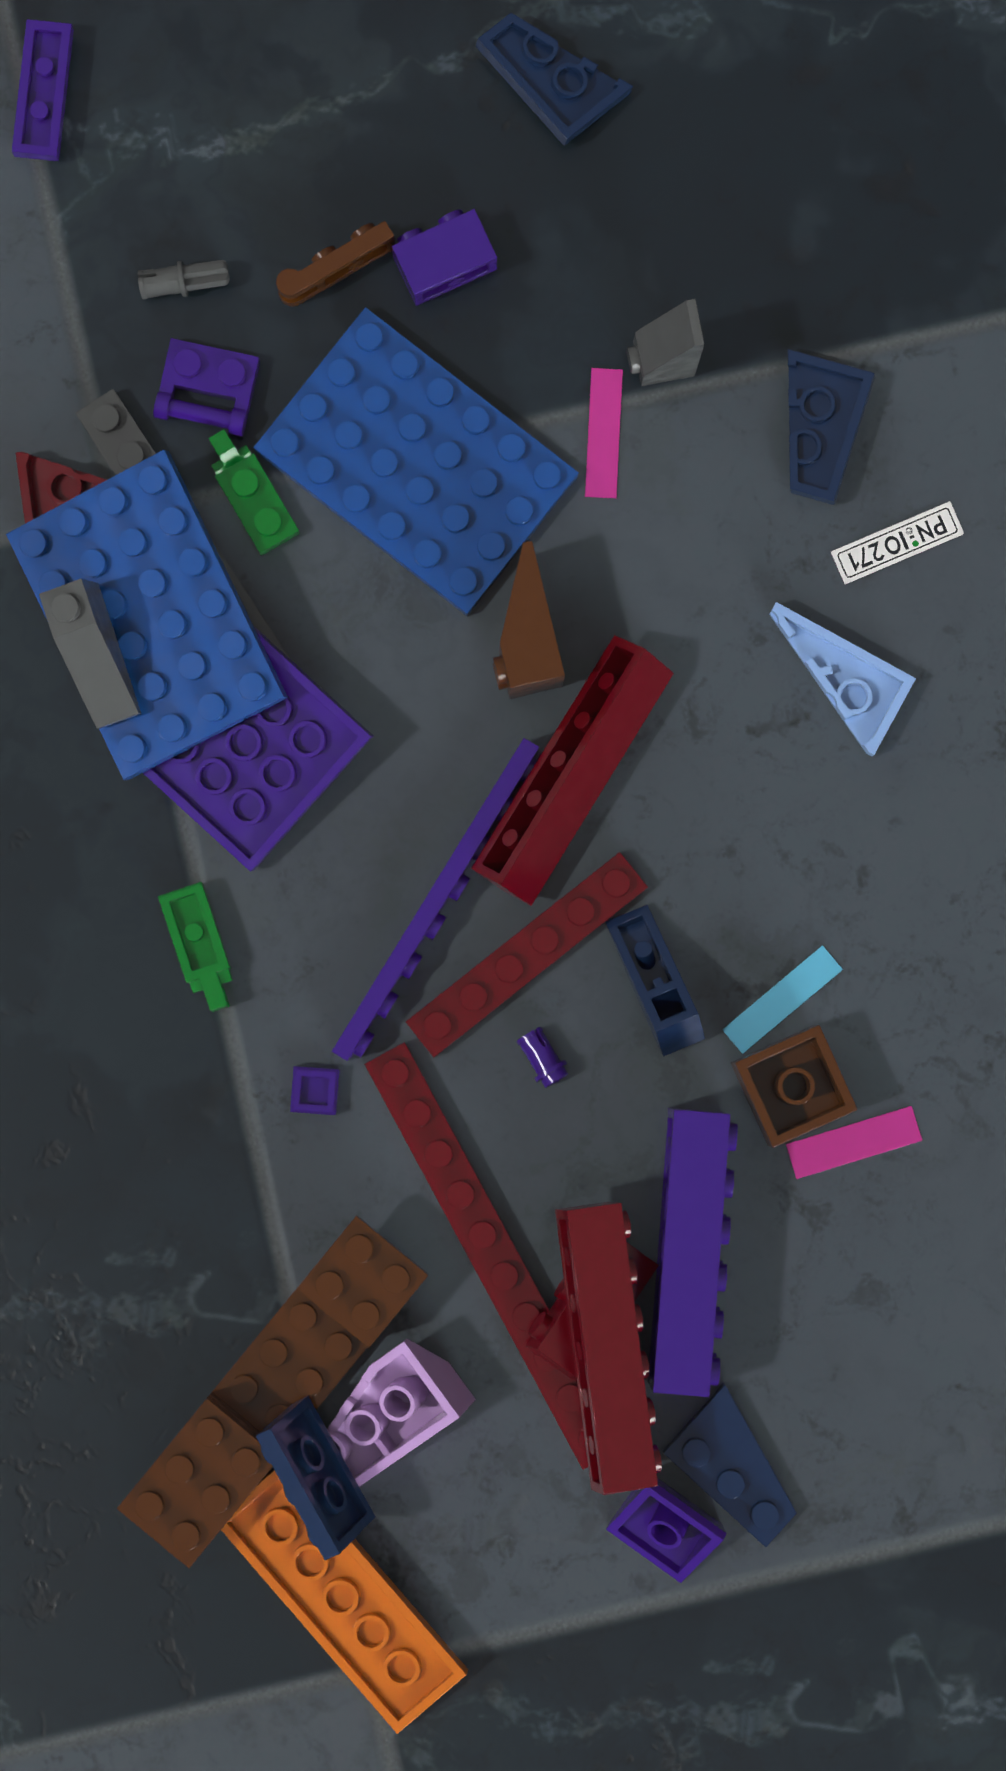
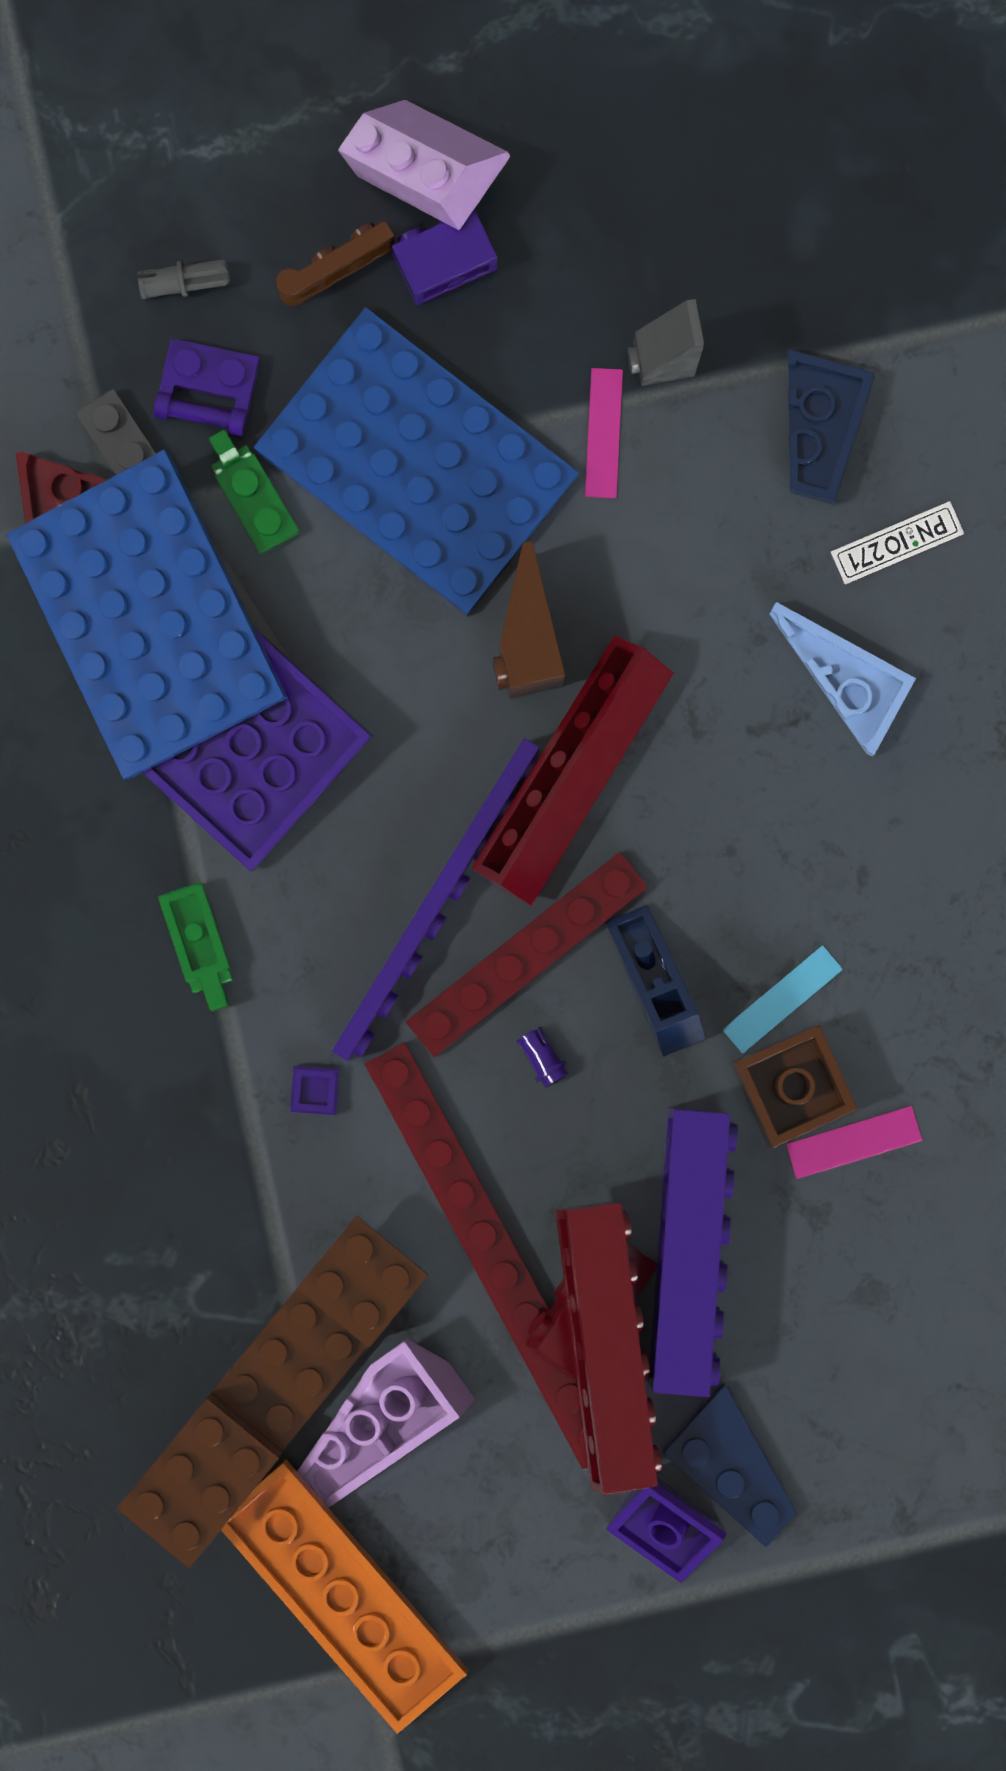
dark purple plate [12,19,74,161] -> none
dark grey slope [39,578,141,729] -> none
dark blue plate [256,1396,376,1560] -> none
dark blue wing [475,13,633,146] -> none
none -> lavender slope [338,100,510,230]

